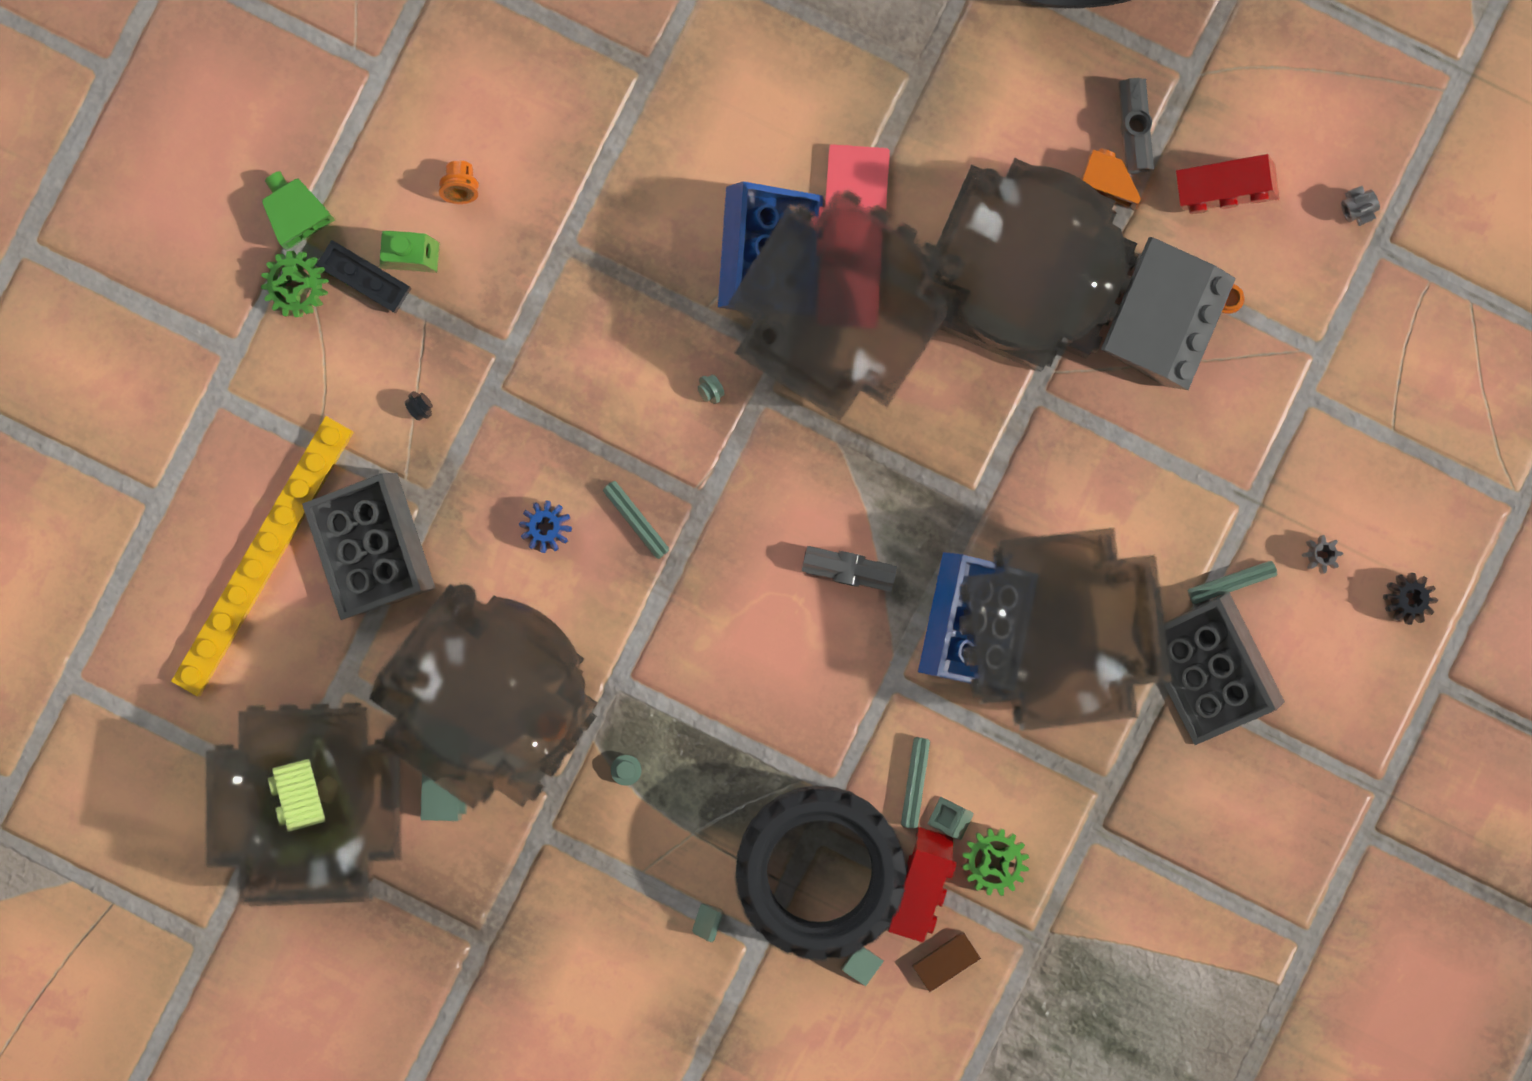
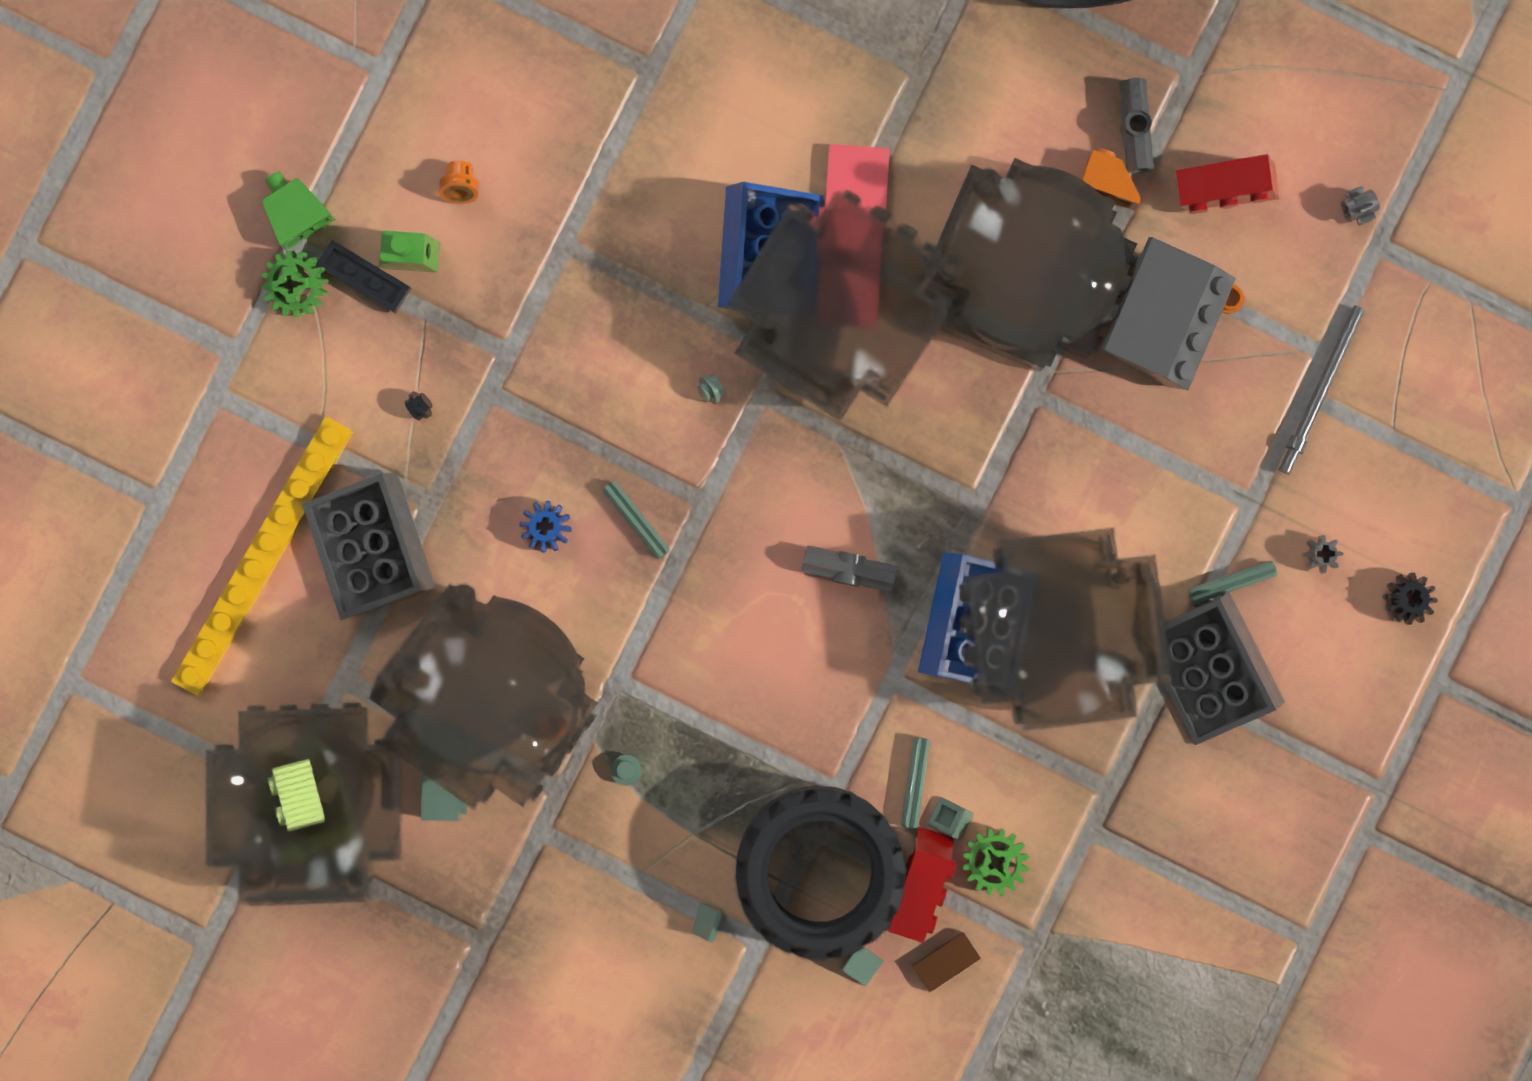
none -> dark grey bar [1279,306,1365,475]

